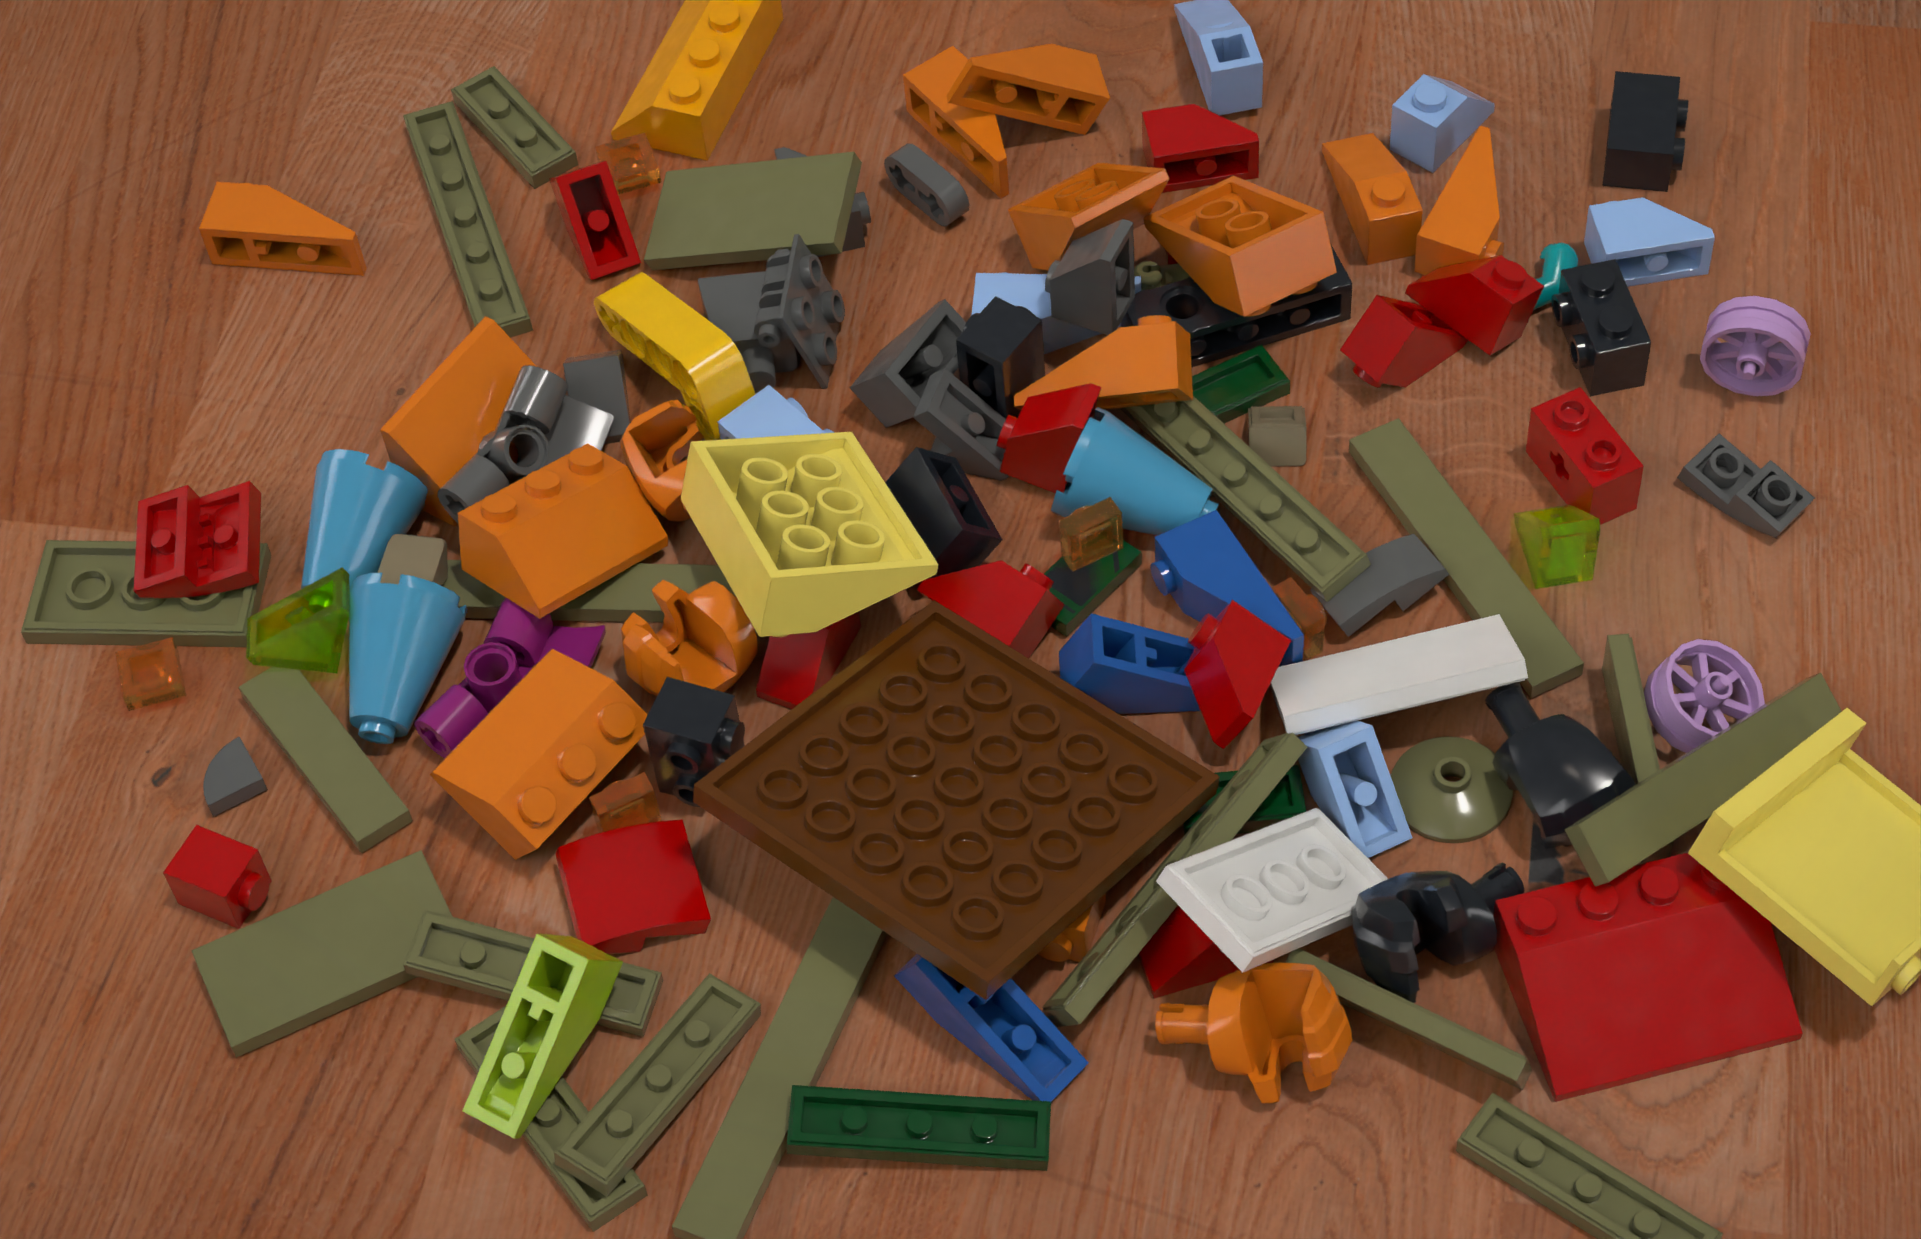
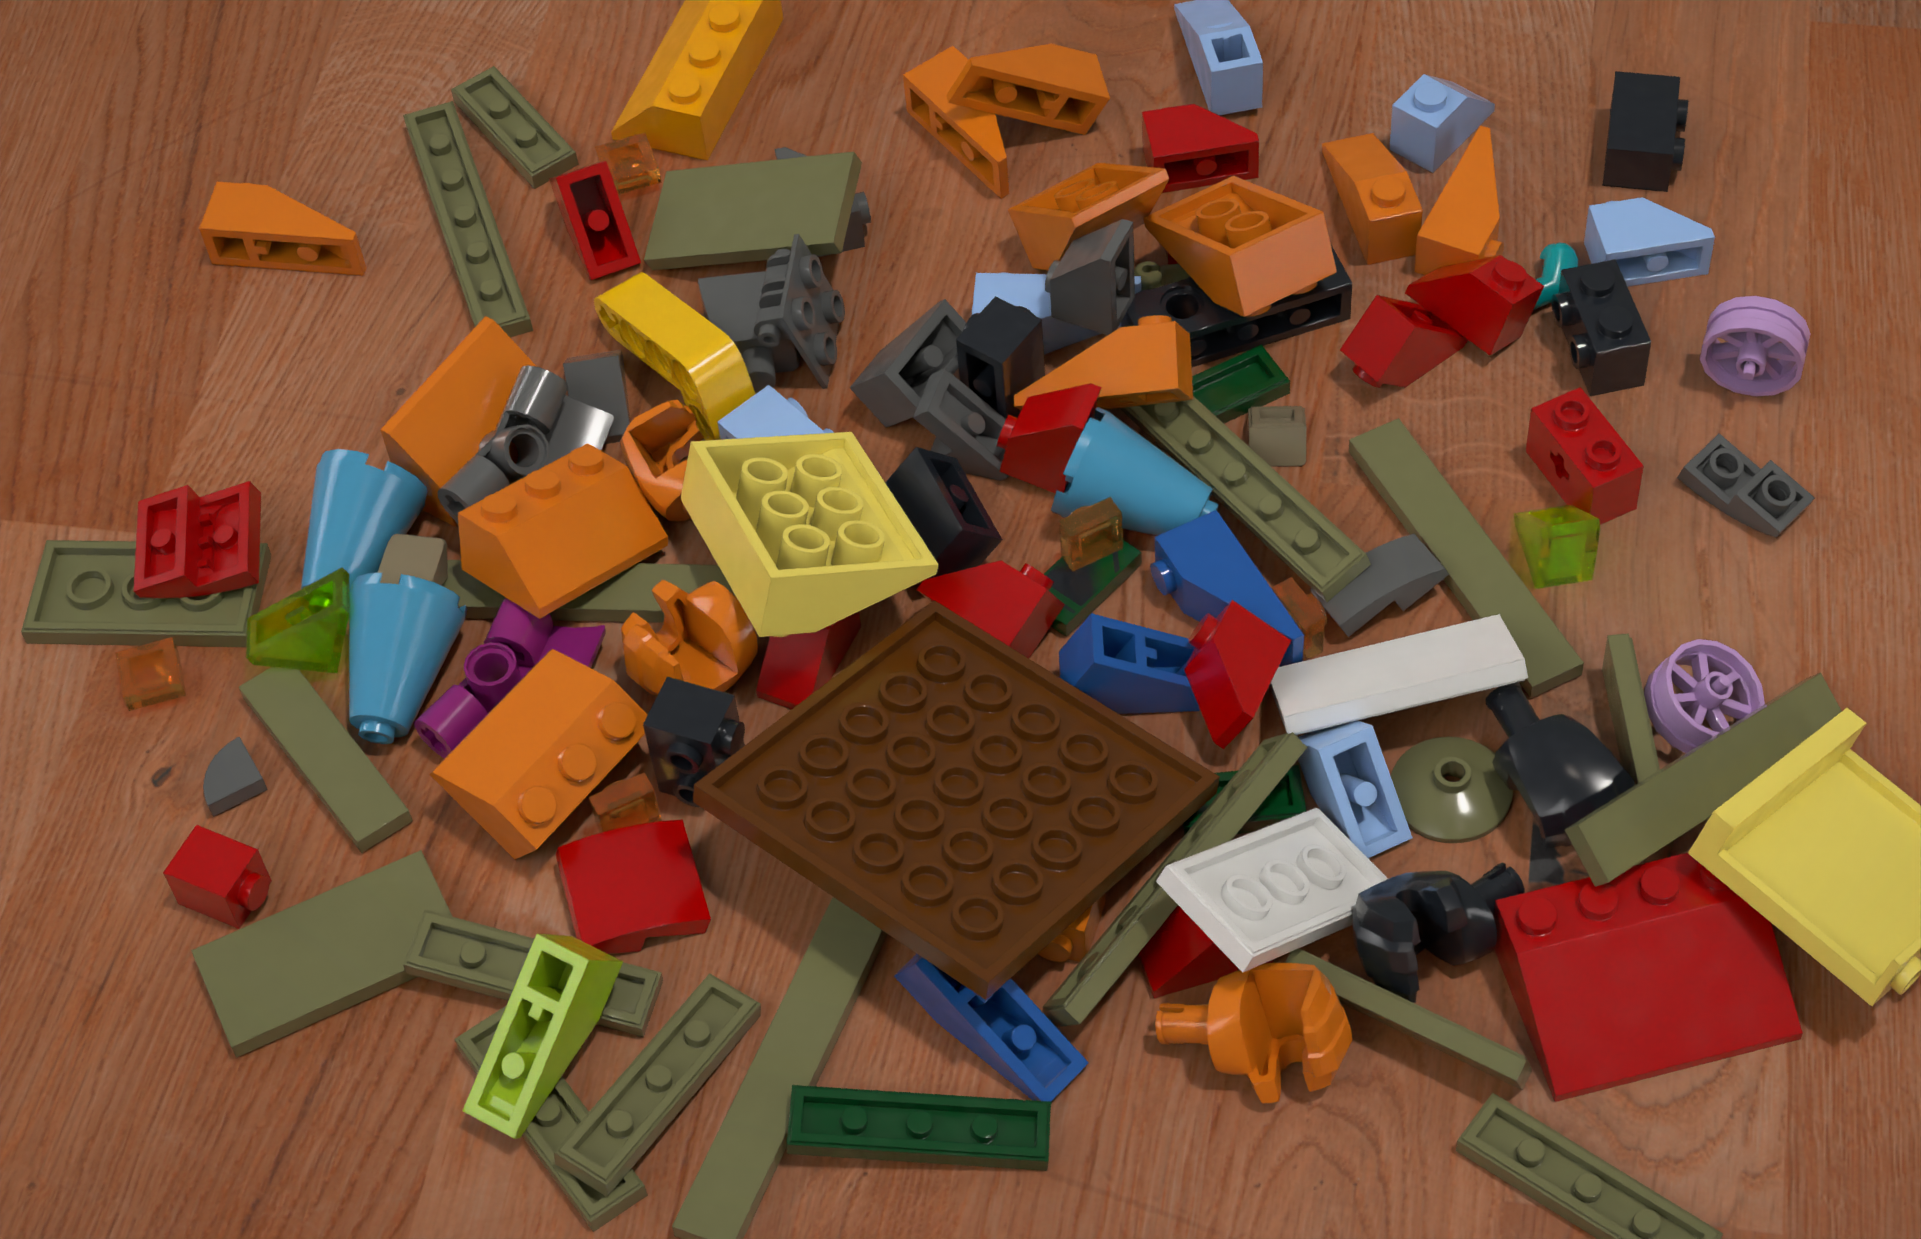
dark grey beam [884,143,970,226] -> none

